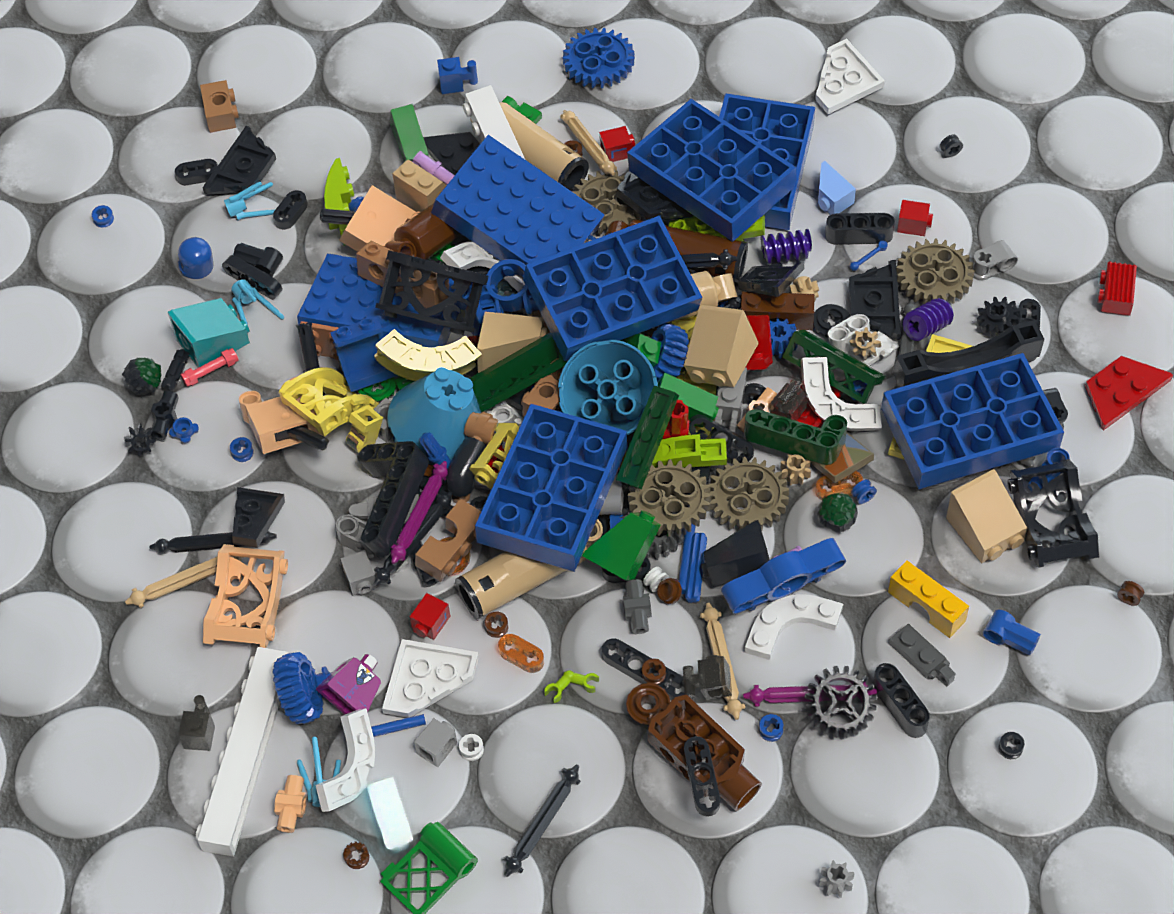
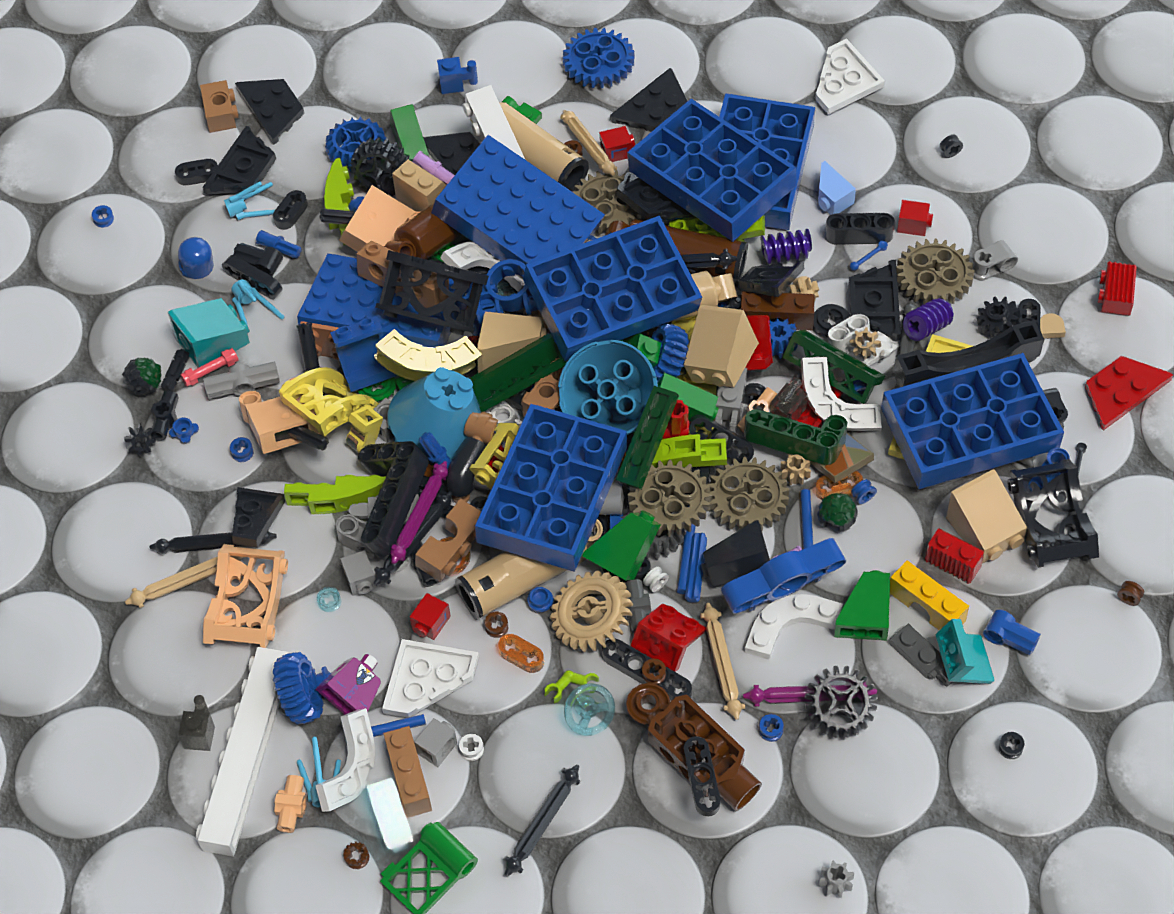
reddish brown plate [657,578,682,604] -> none
clear smoke brick [683,655,732,700] -> none
black beam [873,663,930,738] -> none
none -> light grey piece [203,361,280,399]
none -> black wing [235,79,304,145]
none -> blue axle [256,230,302,258]
none -> lime slope [284,475,386,515]
none -> clear light blue bush [317,587,342,612]
none -> blue gear [325,117,386,173]
none -> black gear [350,137,410,196]
none -> medium nougat arch [383,726,432,818]
none -> blue plate [527,587,553,612]
none -> tan gear [550,570,633,652]
none -> clear light blue piece [564,683,615,736]
none -> black wing [610,68,687,132]
none -> red bracket [631,604,706,672]
none -> blue bar [800,489,813,549]
none -> green slope [834,570,890,641]
none -> red brick [925,528,985,584]
none -> teal bracket [935,619,995,684]
none -> tan tile [1040,313,1066,338]
none -> black hinge [1075,442,1087,484]

